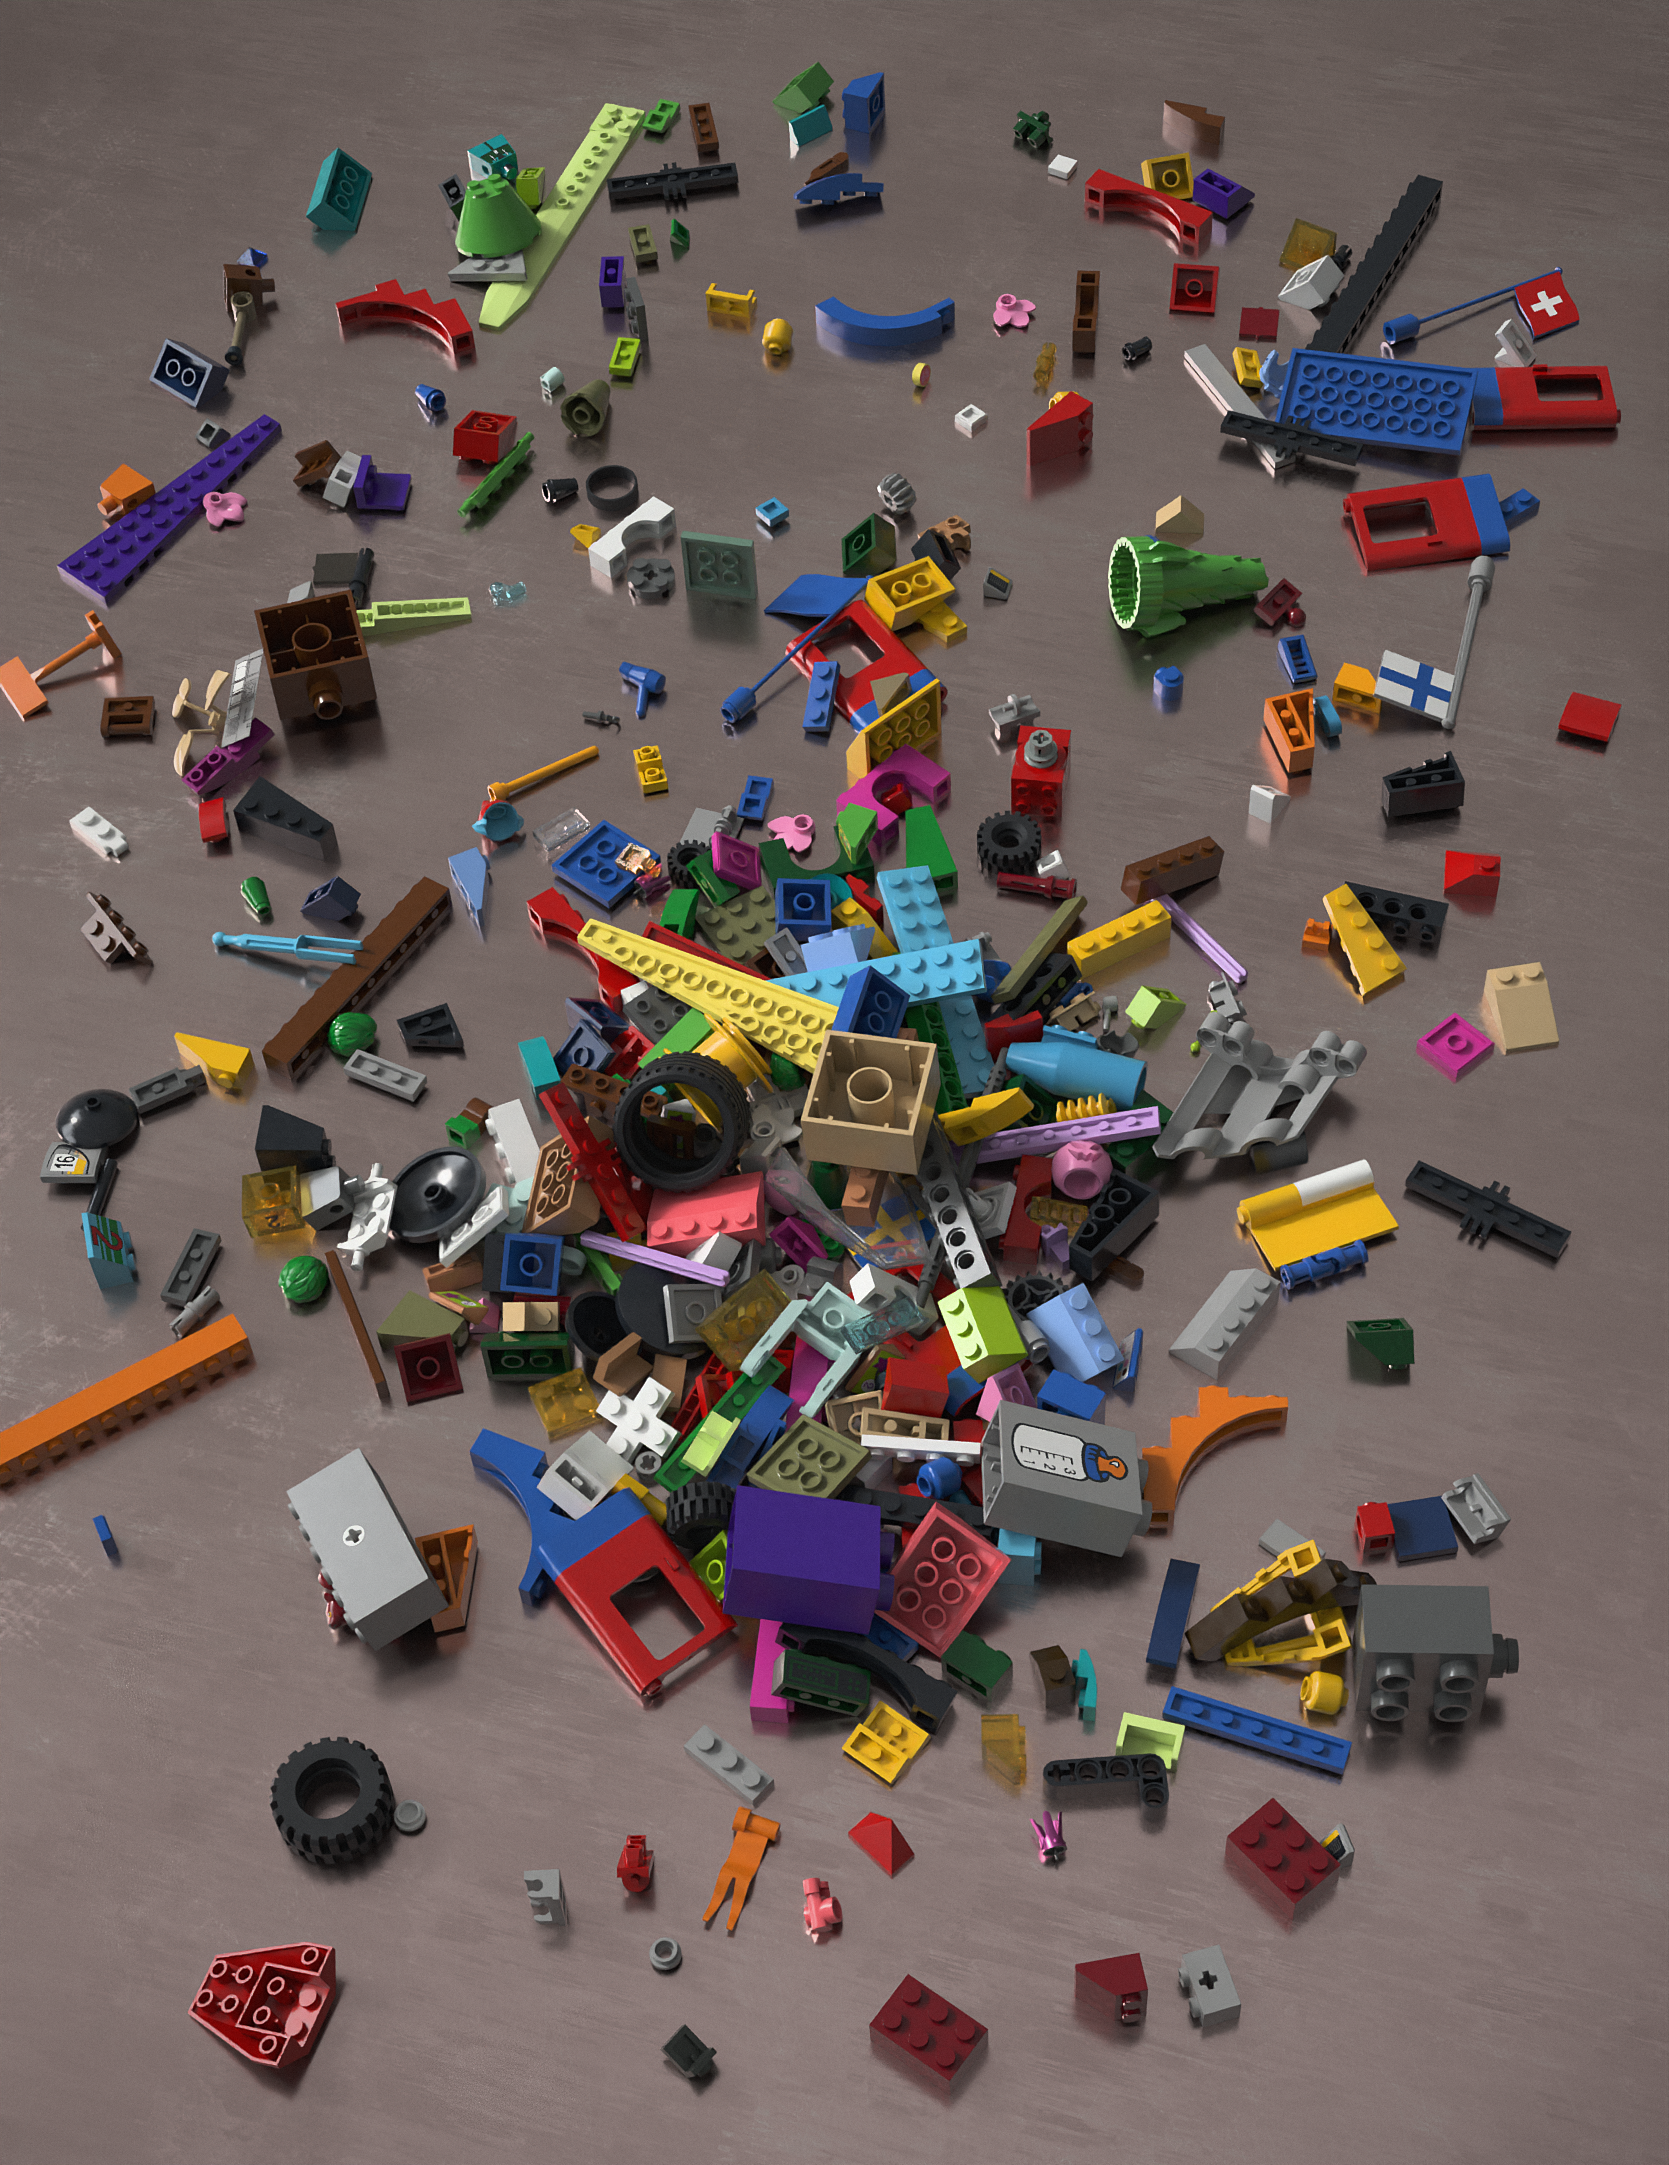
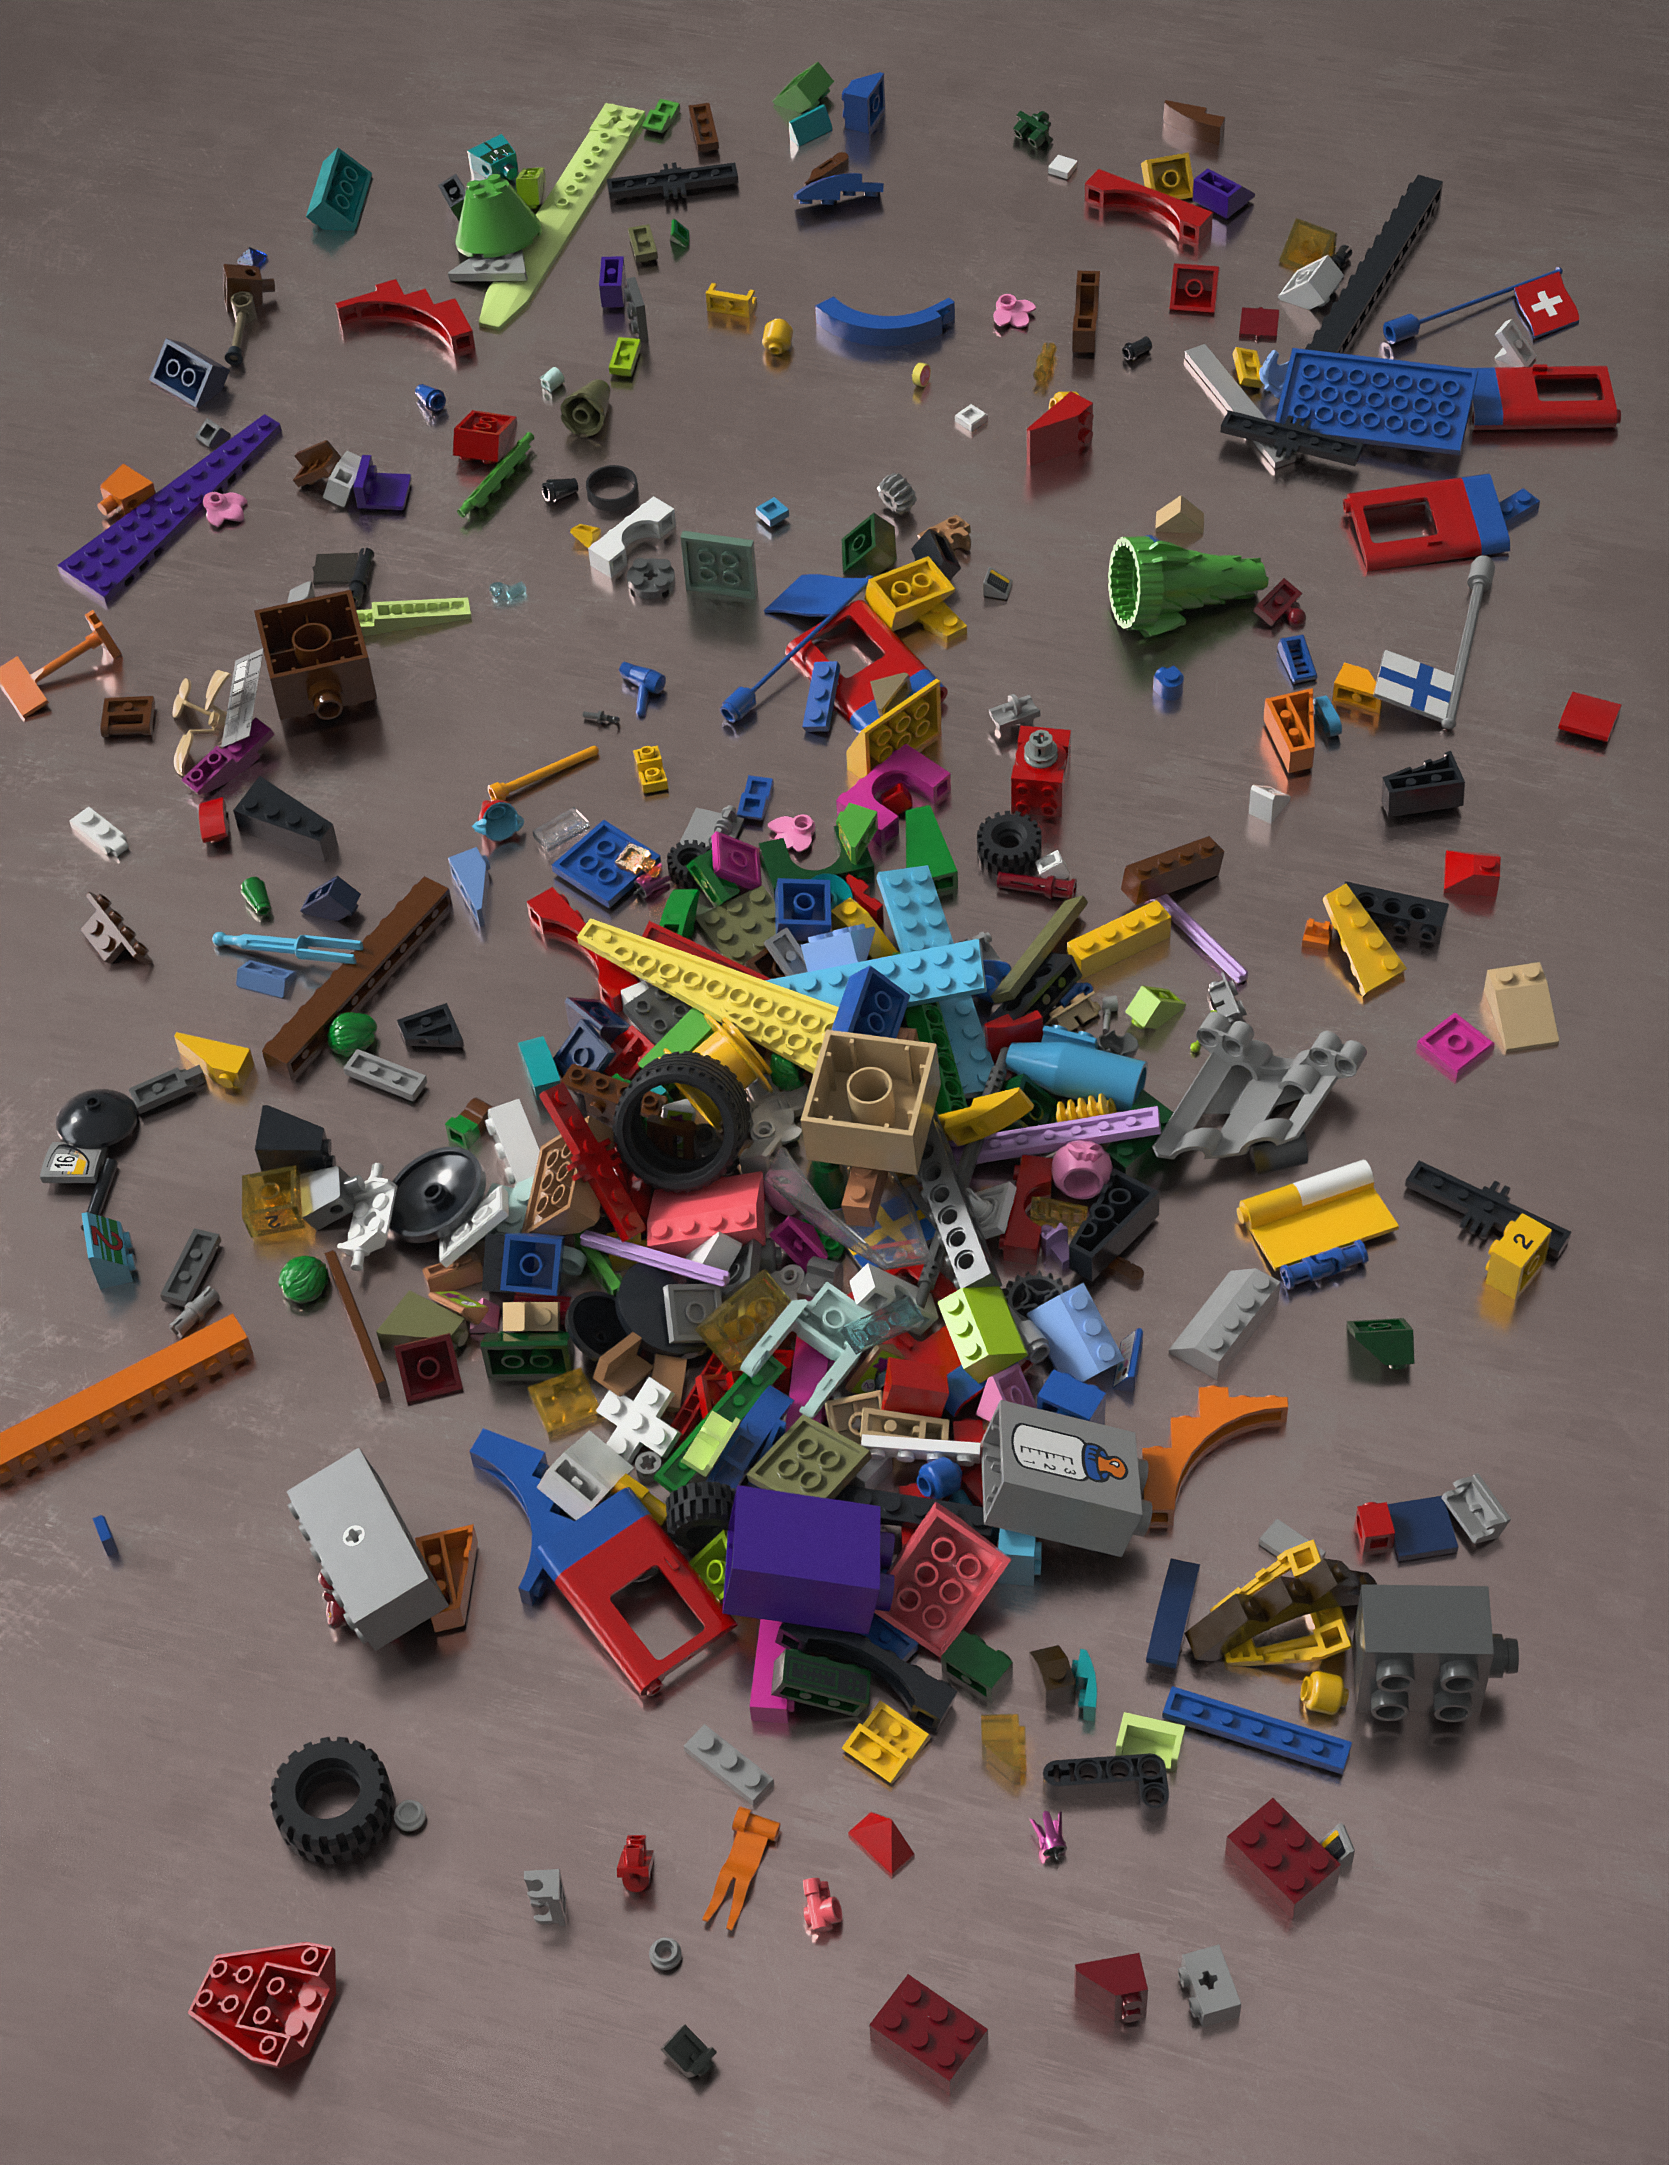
none -> medium blue slope [236,960,297,998]
none -> yellow brick [1485,1213,1552,1300]

